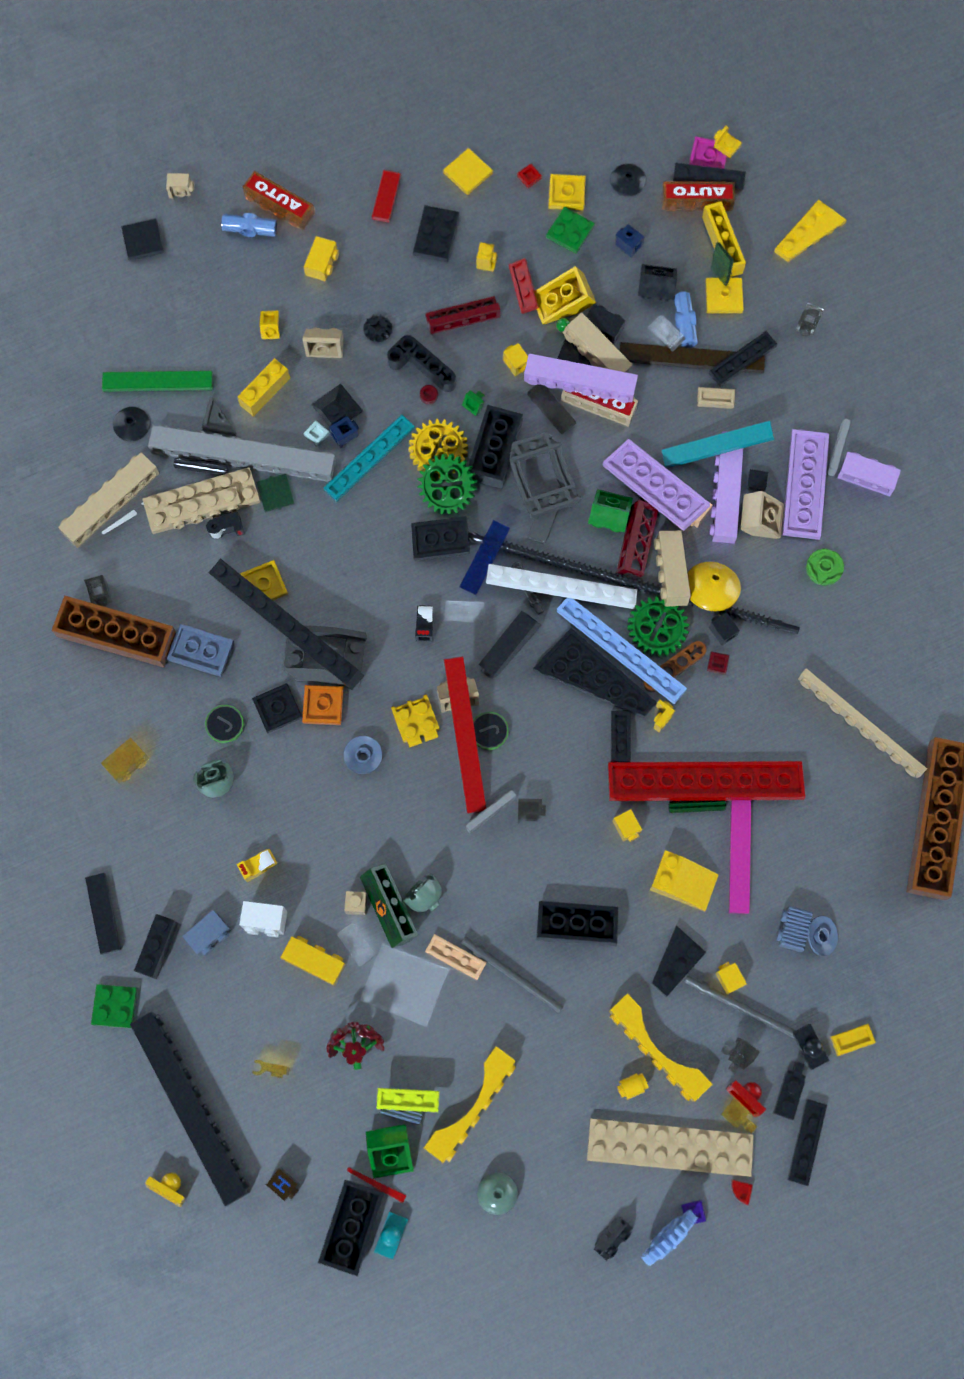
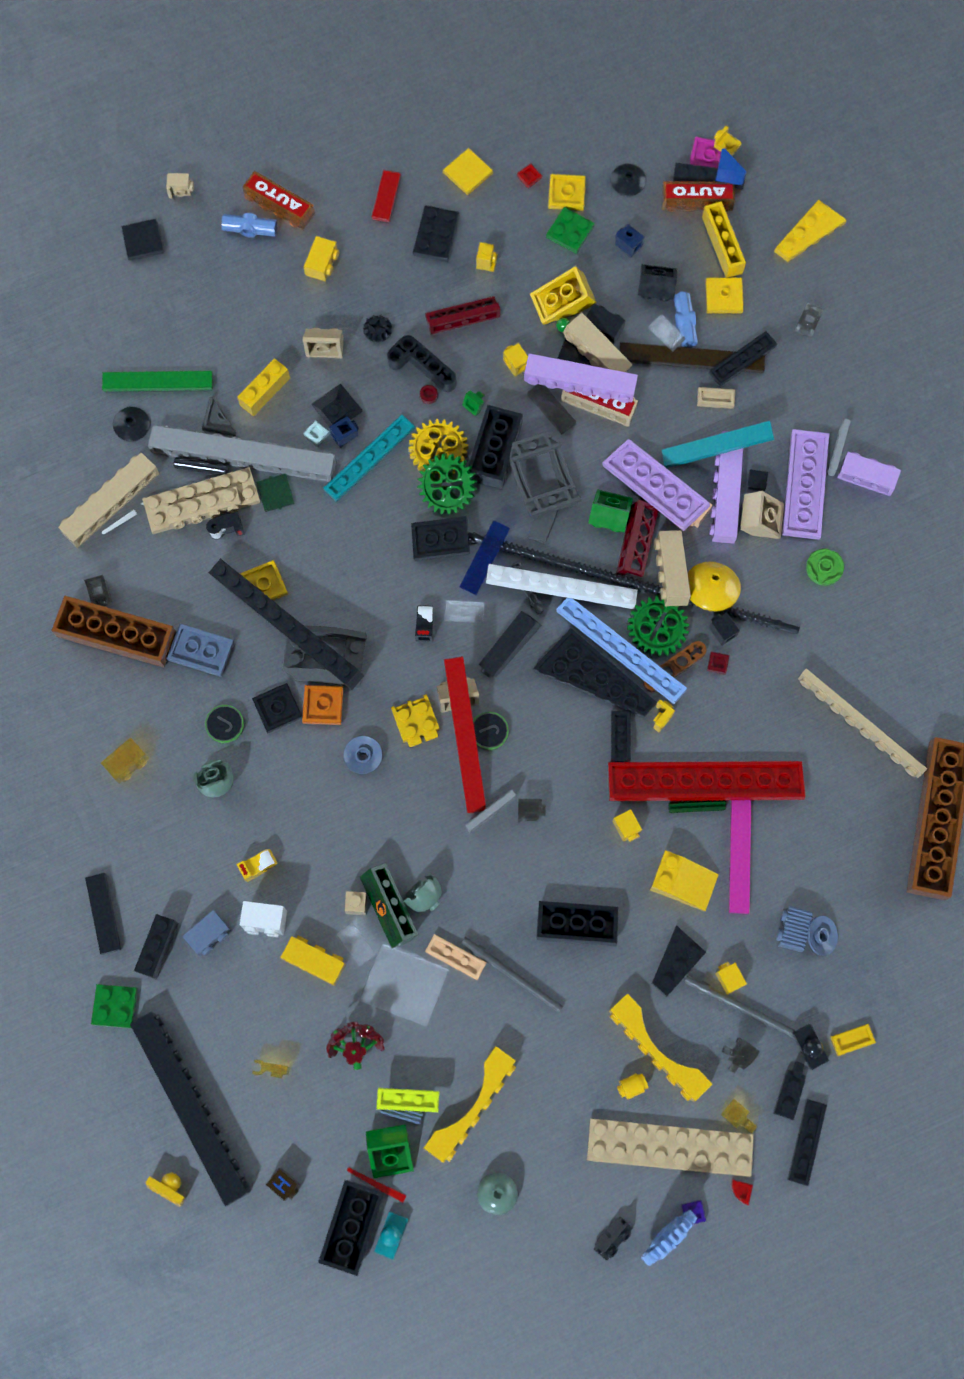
yellow bracket [259,311,280,339] -> none
red tile [508,258,539,314] -> none
clear green piece [710,242,734,286] -> none
red tile [726,1080,766,1118] -> none
none -> blue slope [716,148,746,185]

